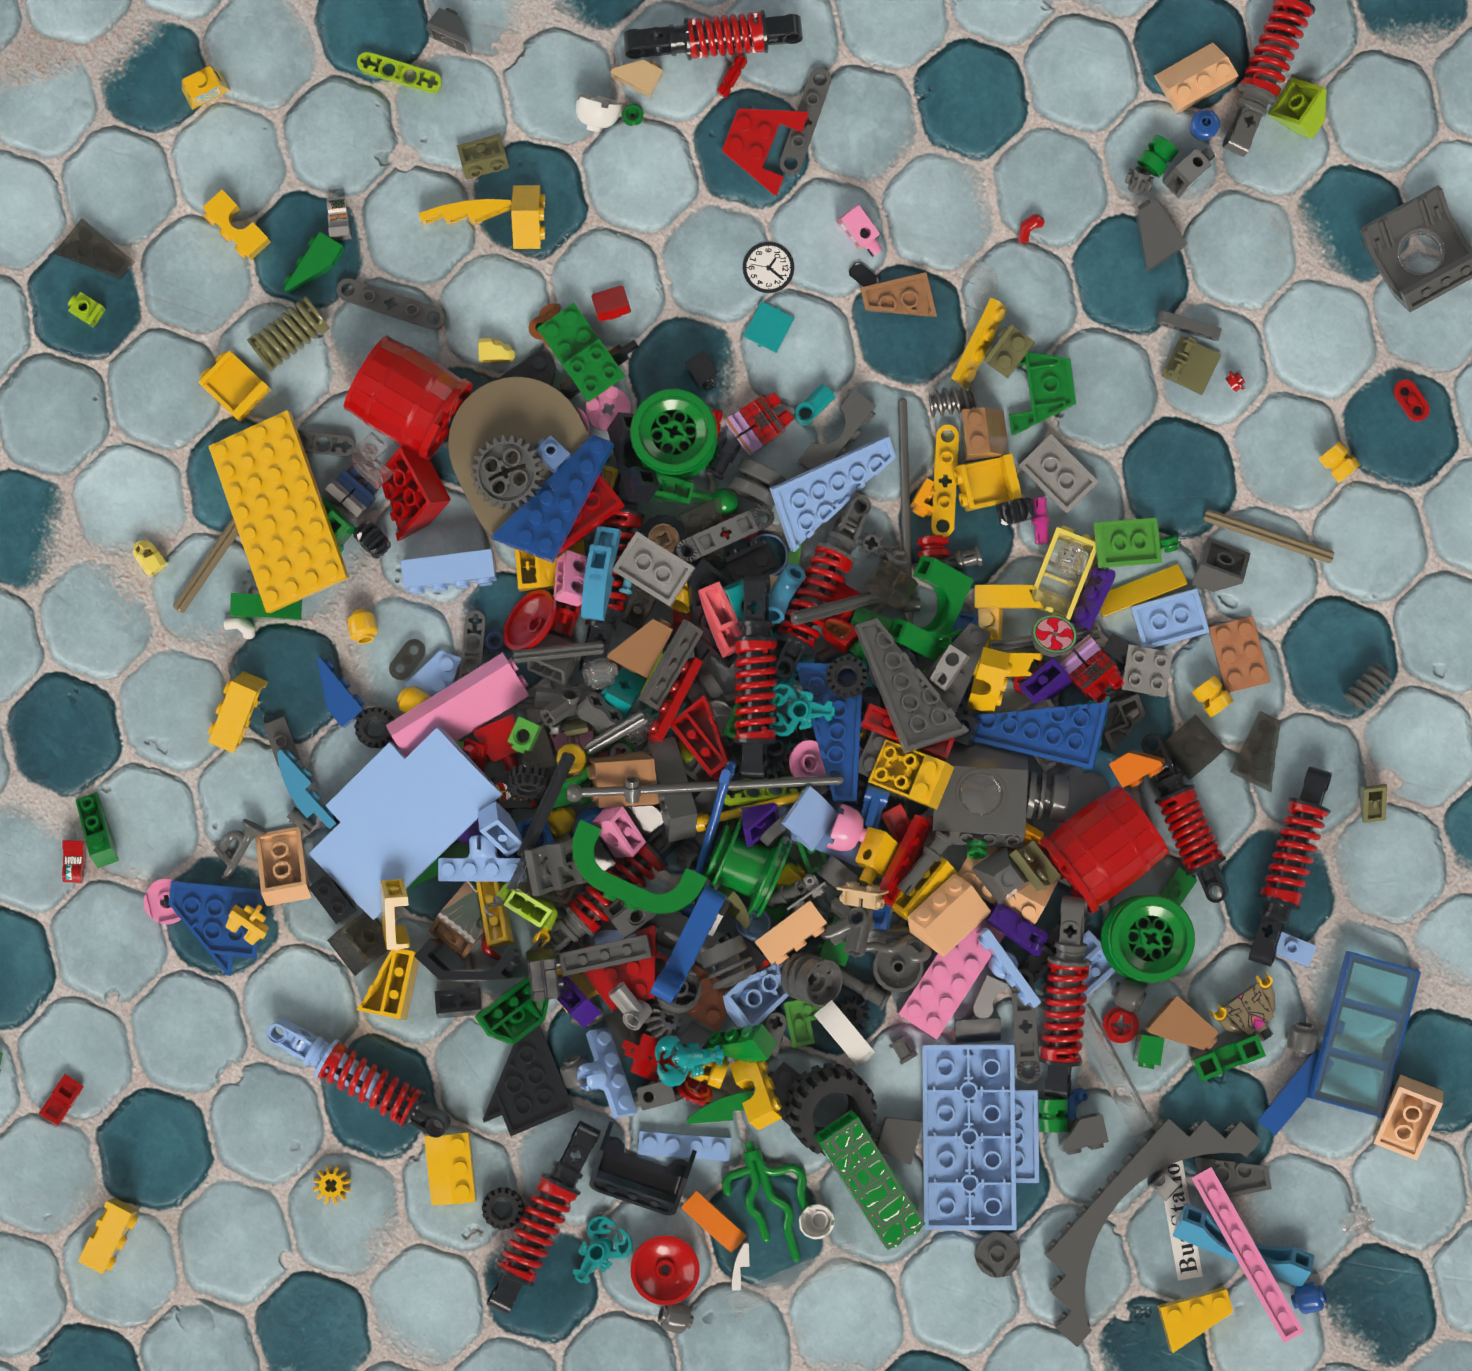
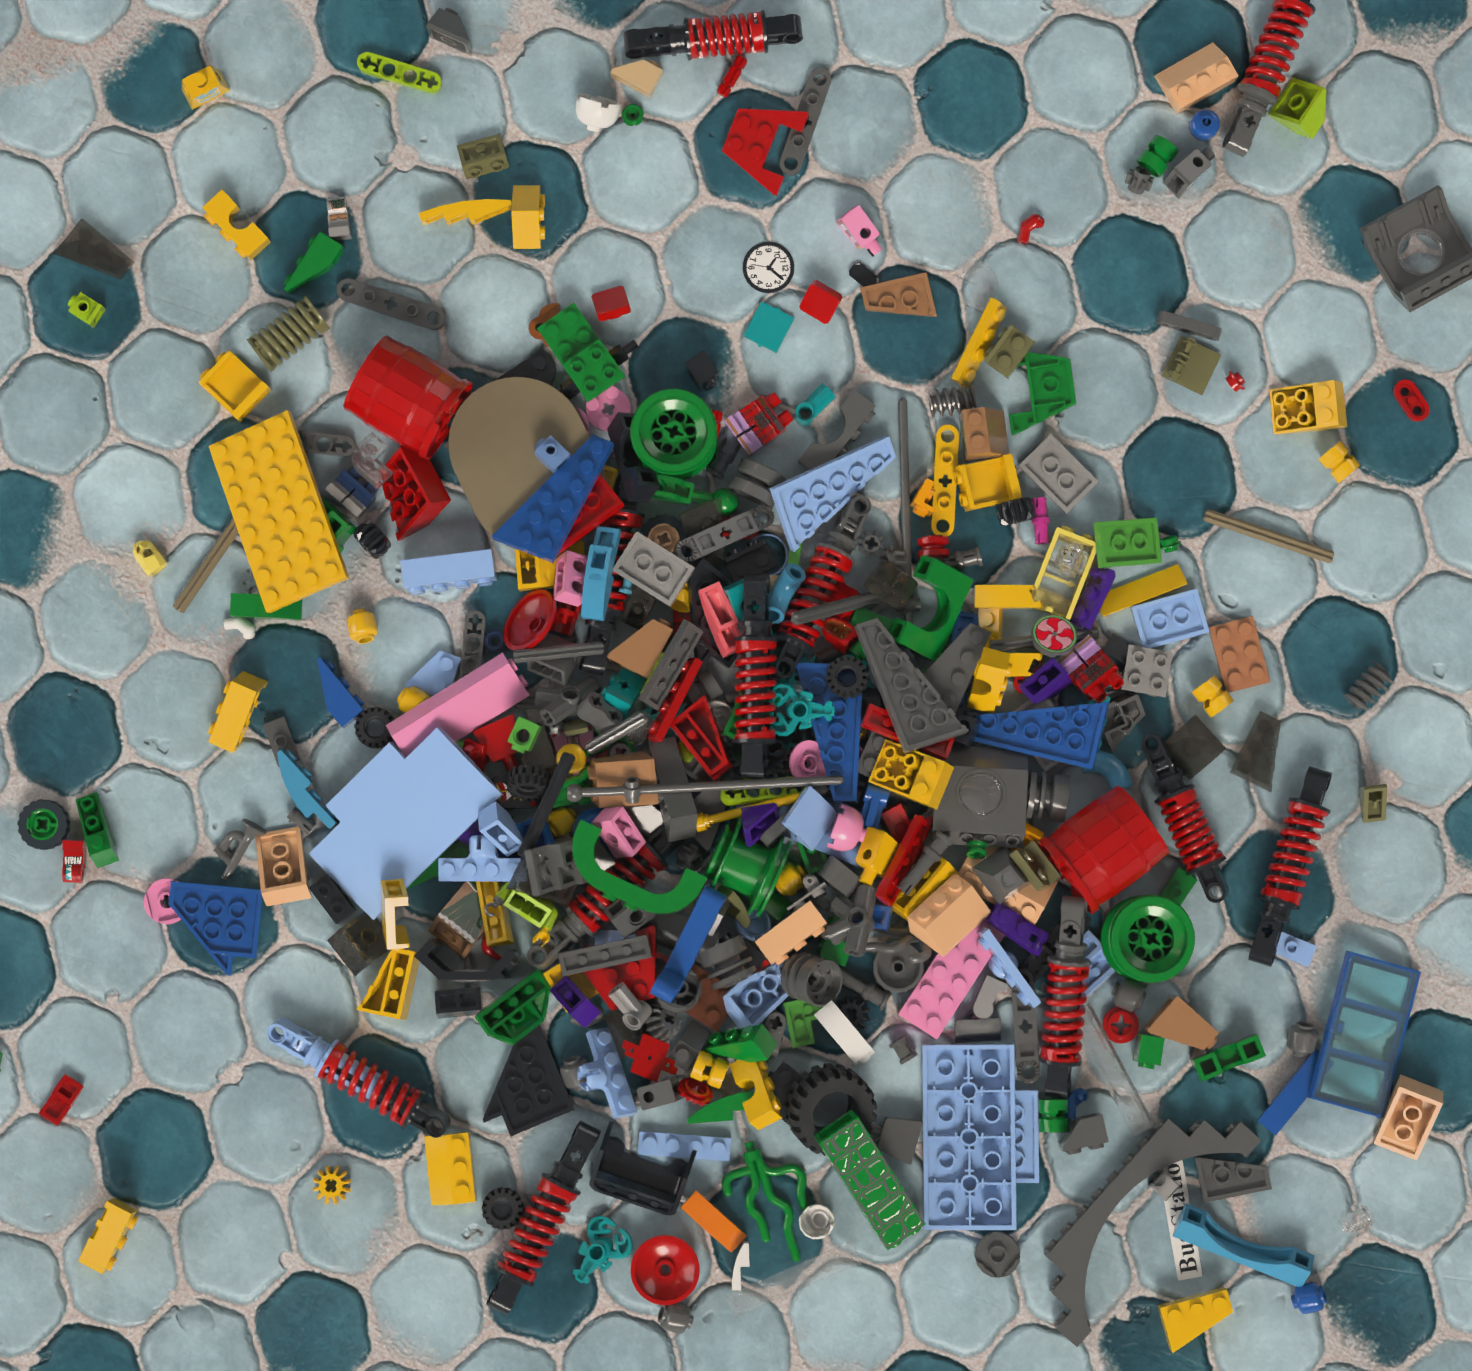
yellow hips [226,904,269,945] -> none
clear smoke plate [389,639,426,681] -> none
dark grey gear [471,435,545,510] -> none
light yellow rock [478,338,515,363] -> none
black brick [526,947,564,1002] -> none
clear head [582,657,618,690] -> none
teal animal [654,1036,725,1087] -> none
blue hinge [678,761,736,918] -> none
dark grey pin [767,880,806,908] -> none
tan hinge [837,882,889,910] -> none
light grey leg [929,645,970,691] -> none
green hand [936,628,963,648] -> none
orange slope [1109,750,1166,789] -> none
dark grey slope [1135,199,1187,273] -> none
bright pink plate [1191,1167,1304,1343] -> none
dark grey slope [1192,538,1251,592] -> none
dark tan torso [1209,971,1276,1041] -> none
none -> black wheel [17,799,71,850]
none -> red piece [799,280,843,324]
none -> yellow slope [1269,380,1347,435]

